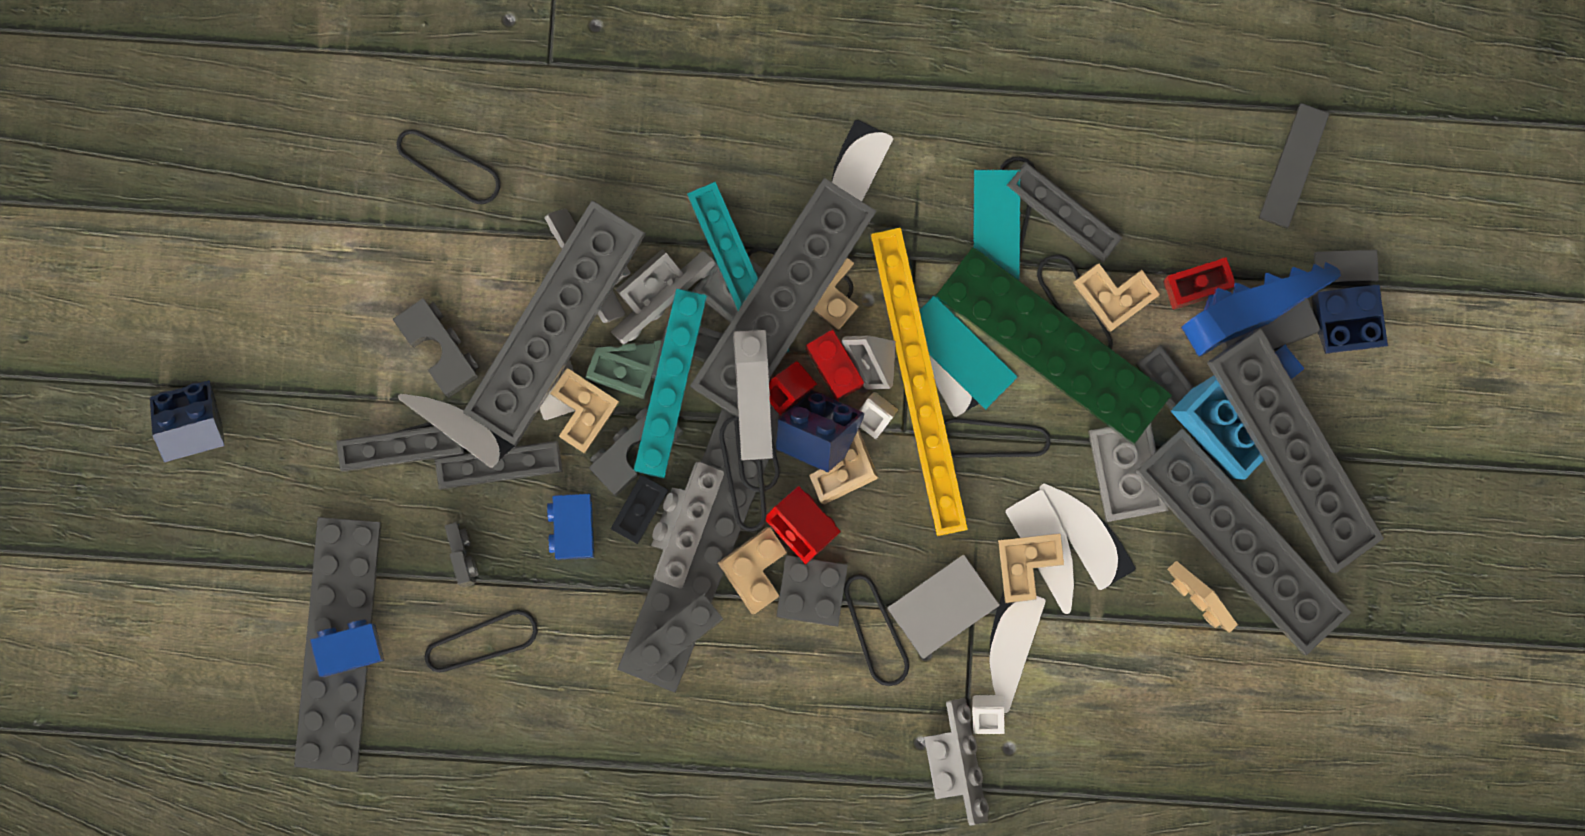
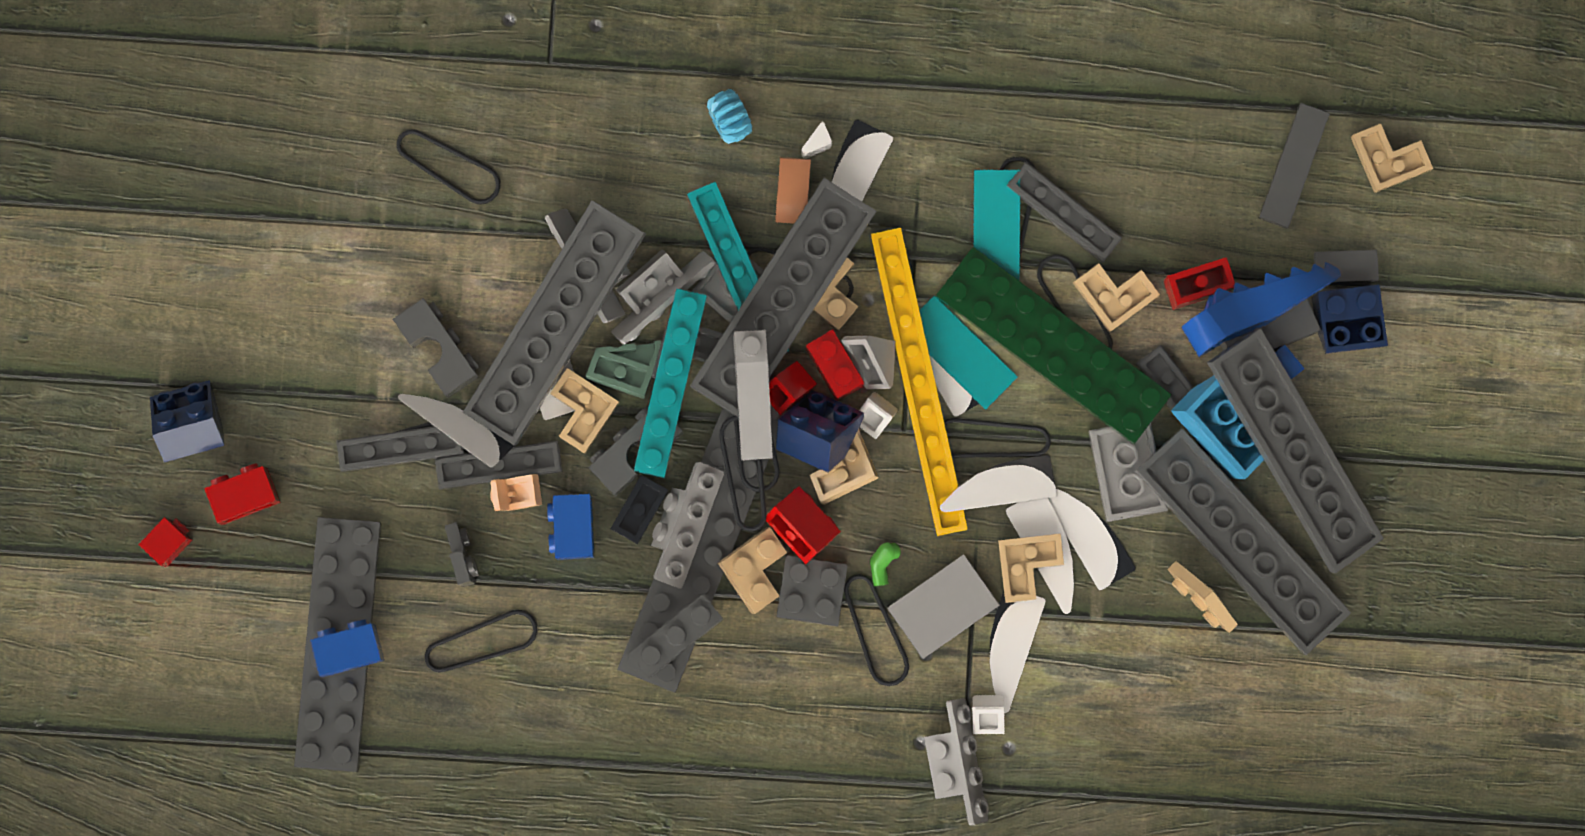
none -> red brick [138,517,193,567]
none -> red brick [204,463,281,525]
none -> light nougat bracket [490,474,542,511]
none -> medium azure gear [707,89,752,144]
none -> nougat slope [775,157,811,224]
none -> white slope [801,121,832,159]
none -> bright green arm [870,542,901,586]
none -> white sticker [940,455,1057,512]
none -> tan plate [1351,124,1433,193]

